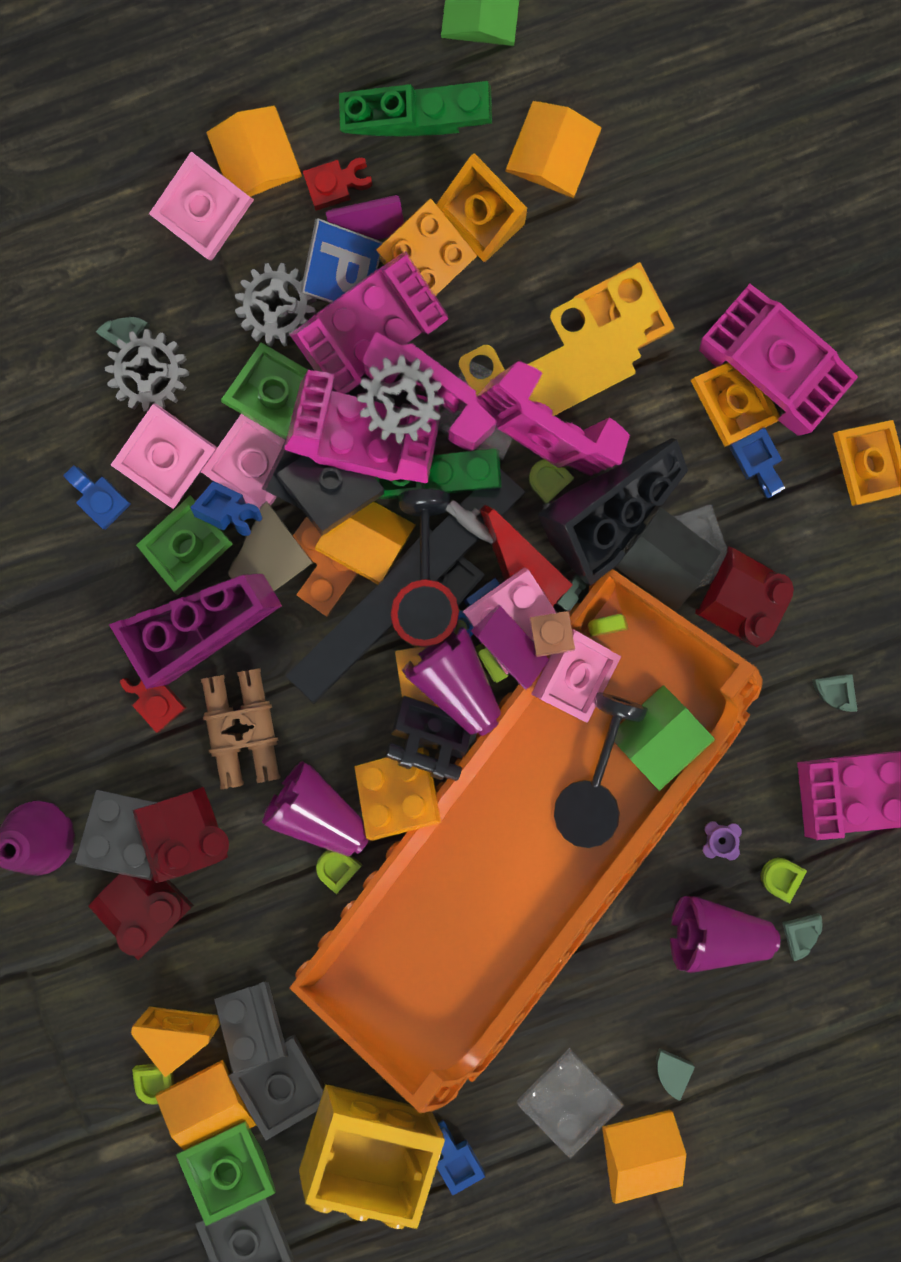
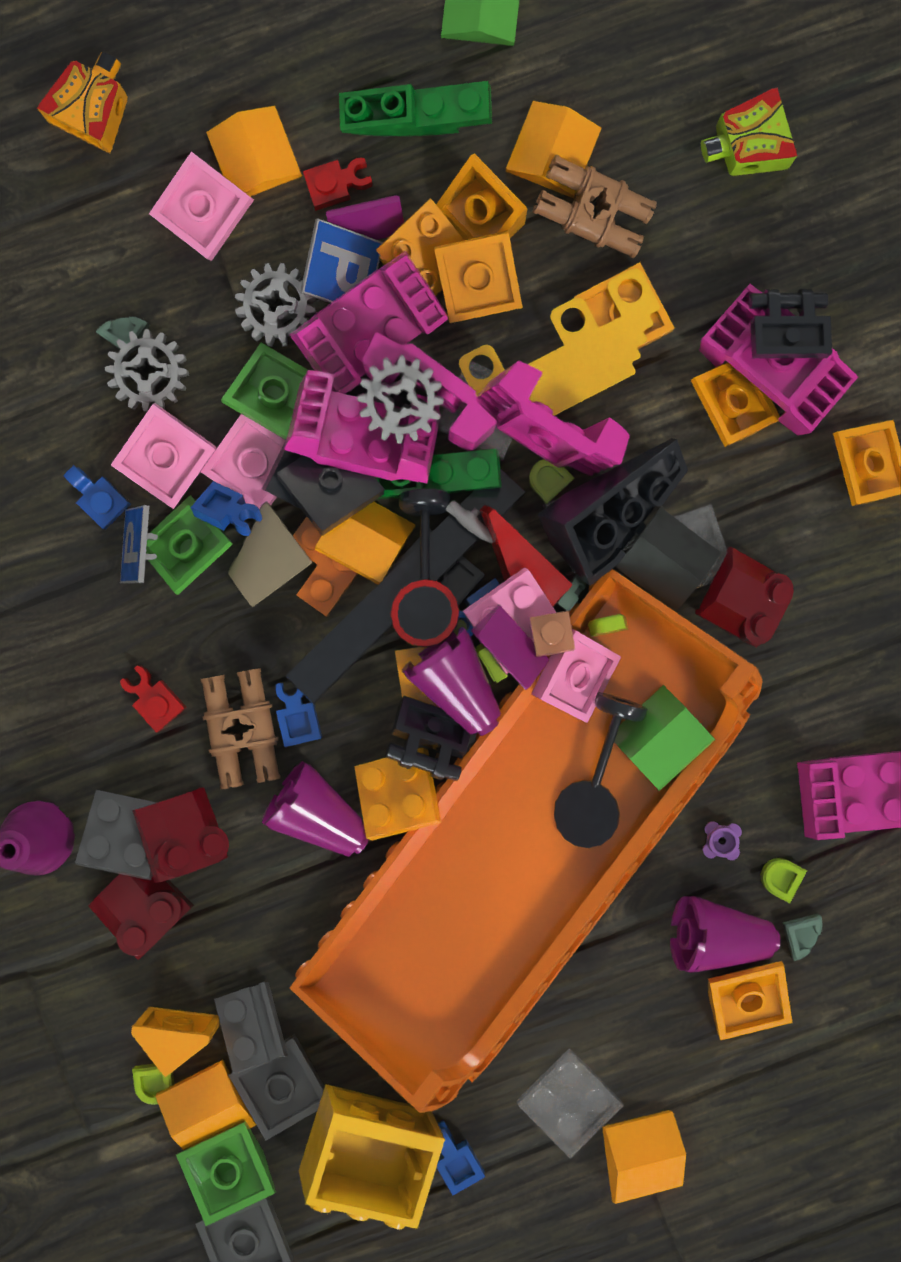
magenta wedge [109,574,282,689] -> none
lime tile [316,850,362,894] -> none
sand green tile [656,1048,695,1101] -> none
blue plate [729,427,785,499] -> none
sand green tile [812,674,858,712] -> none
none -> torso [37,52,127,154]
none -> piece [120,505,158,583]
none -> blue plate [276,683,322,747]
none -> light orange plate [434,231,523,323]
none -> medium nougat pin [533,154,657,258]
none -> torso [701,88,797,176]
none -> light orange slope [708,961,792,1040]
none -> black plate [748,289,832,358]

